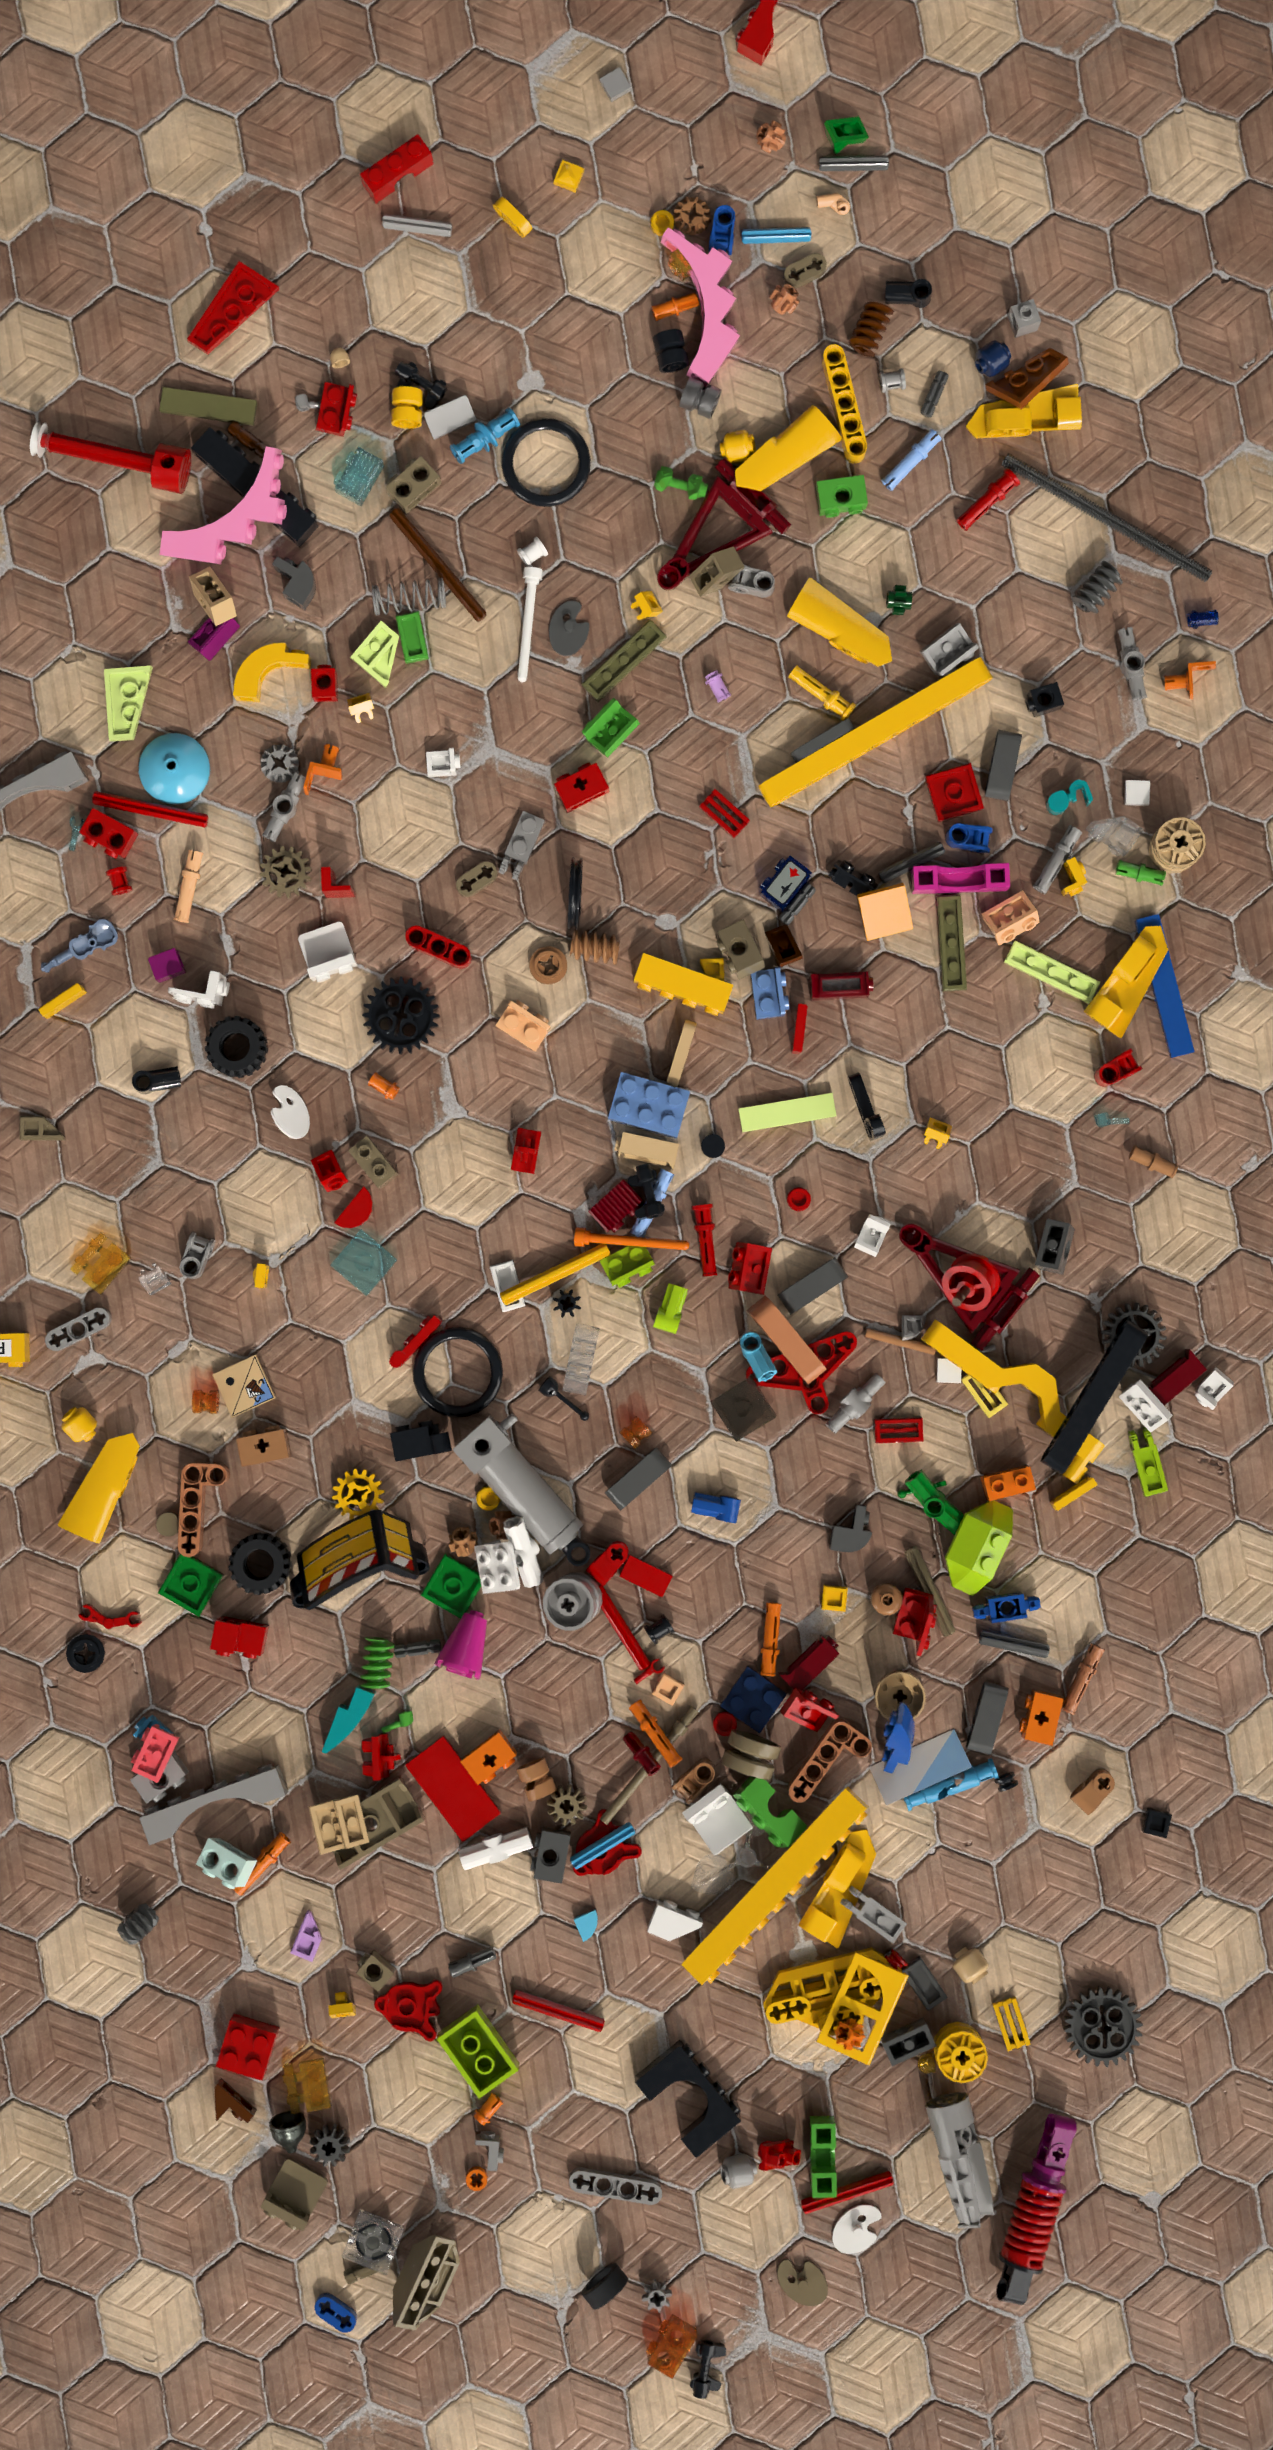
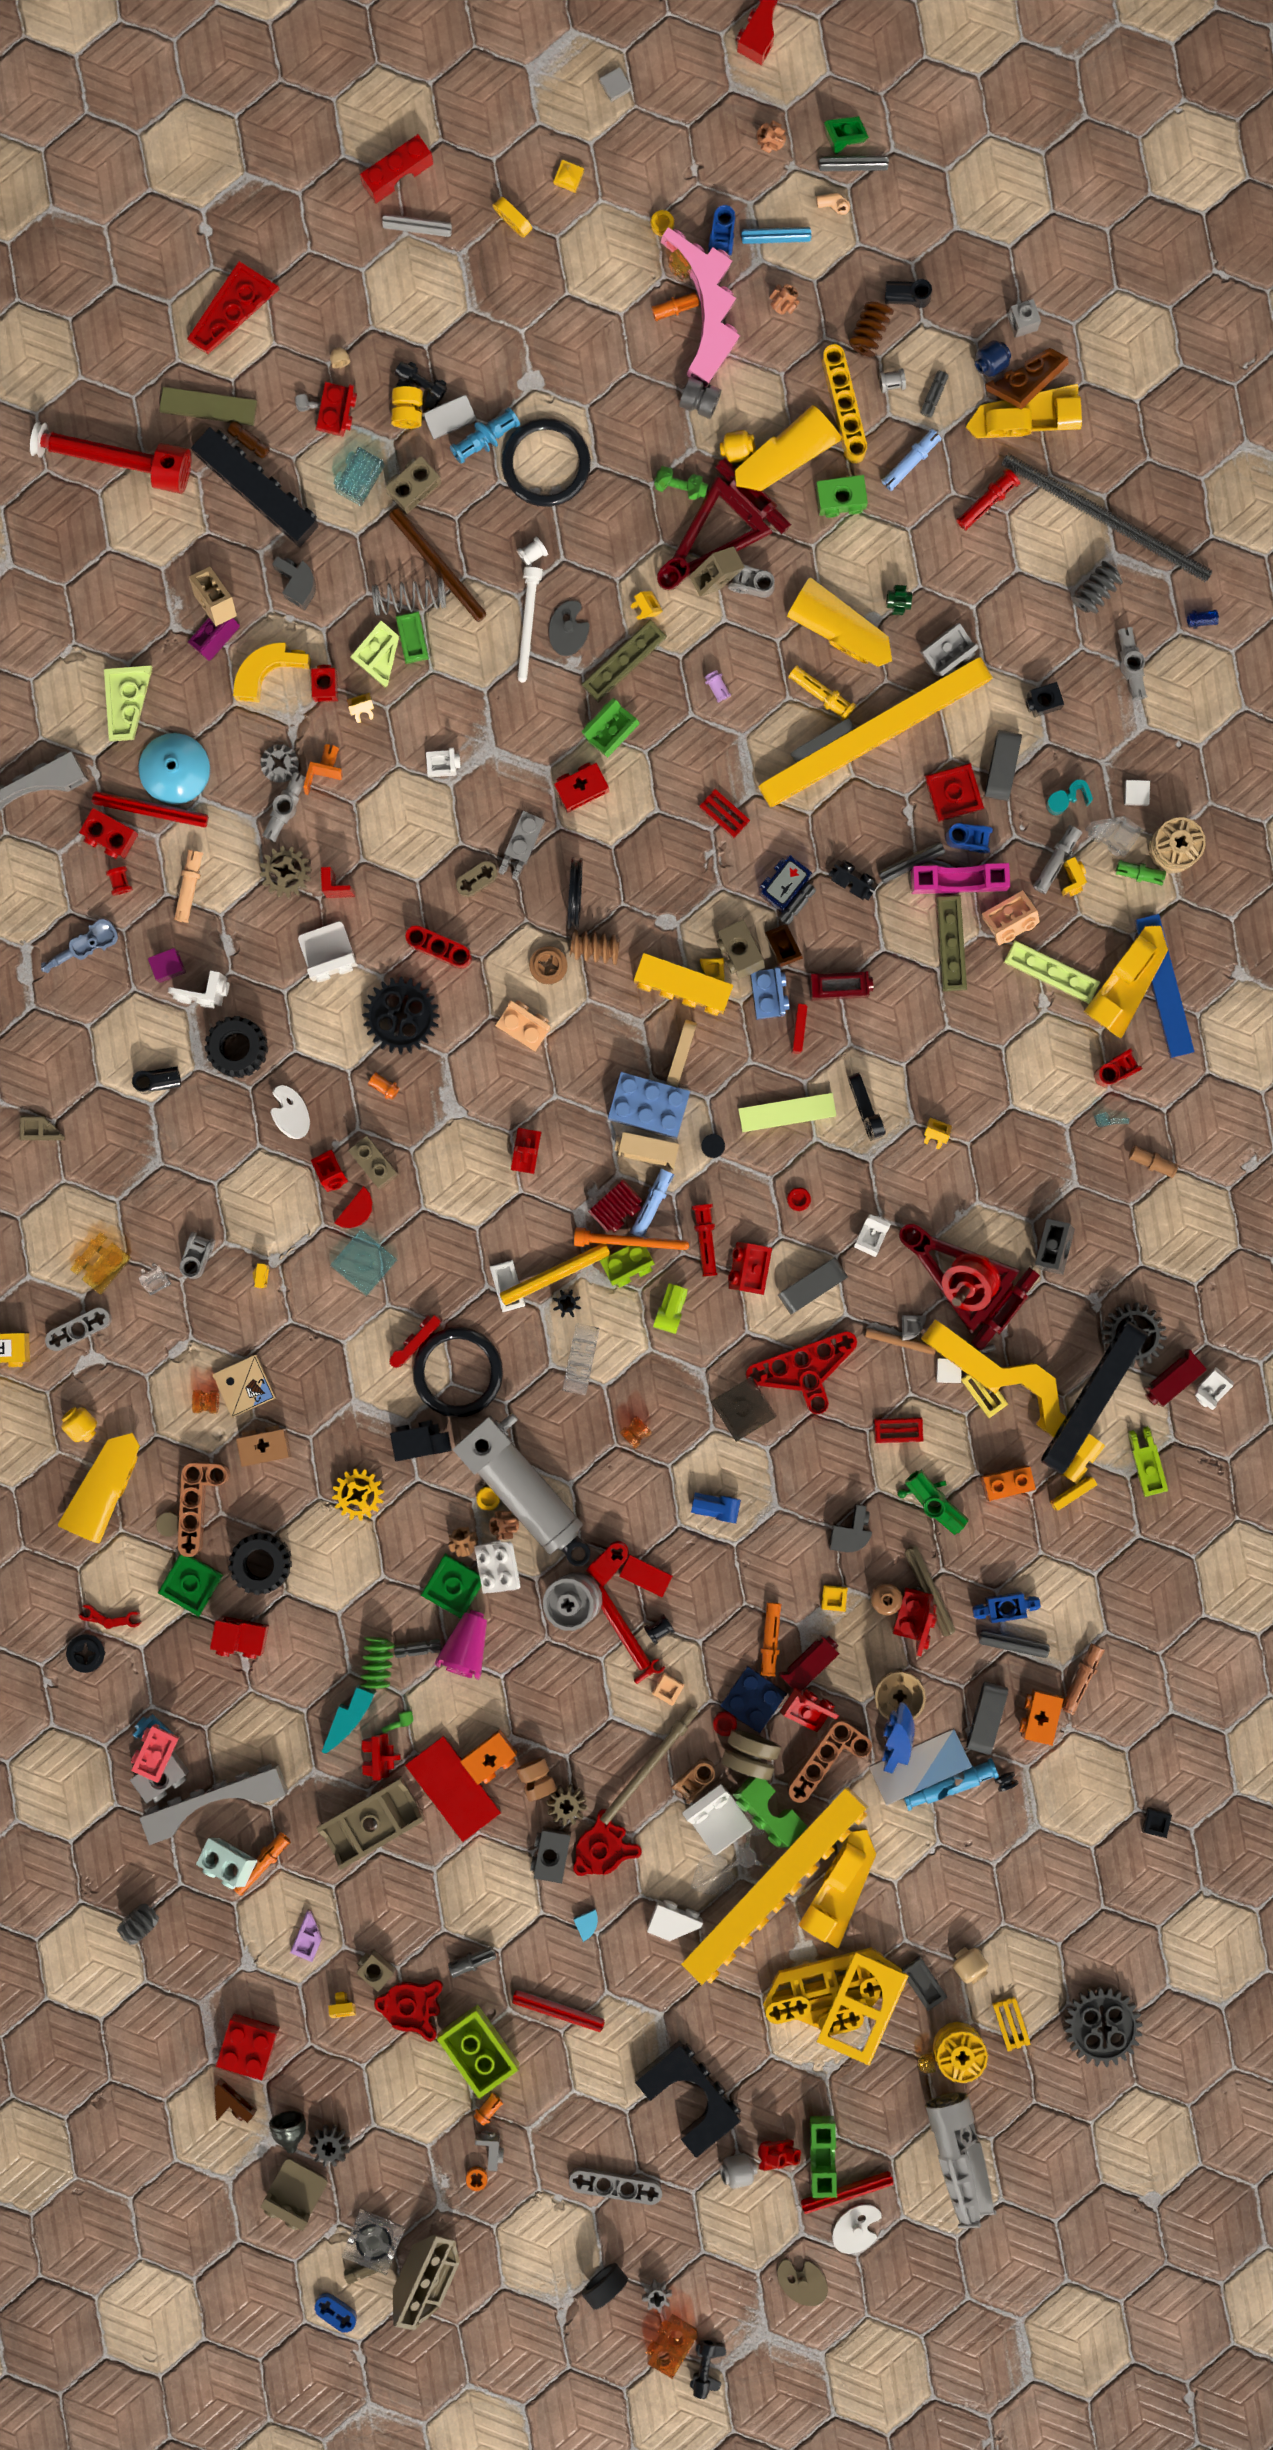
yellow tile [39,983,87,1019] -> none
clear light blue hand [69,816,84,851] -> none
bright pink arch [160,447,287,565] -> none
clear yellow plate [282,2058,332,2114] -> none
panel [290,1510,430,1610] -> none
tan slope [308,1795,369,1855] -> none
white piece [458,1827,533,1870] -> none
white piece [503,1516,544,1588] -> none
black hinge [538,1376,589,1421] -> none
dark azure axle [570,1822,635,1869] -> none
dark grey beam [605,1447,672,1511] -> none
dark red axle [623,1731,661,1776] -> none
black piece [628,1164,665,1220] -> none
orange pin [629,1700,682,1768] -> none
black wheel [652,329,689,373] -> none
medium nougat gear [673,196,711,235] -> none
medium azure piece [740,1332,777,1382] -> none
nougat beam [746,1296,827,1385] -> none
dark tan beam [784,253,827,289] -> none
light grey pin [825,1373,886,1434] -> none
orange gear [834,2018,866,2050] -> none
light grey hinge [840,1886,907,1943] -> none
light orange tile [857,883,913,941] -> none
dark grey brick [881,2017,936,2066] -> none
red bush [885,1949,908,1970] -> none
lime wedge [945,1500,1013,1596] -> none
piece [996,2113,1077,2305] -> none
medium nougat piece [1070,1769,1115,1815] -> none
white bracket [1119,1379,1173,1433] -> none
orange bracket [1164,661,1216,699] -> none

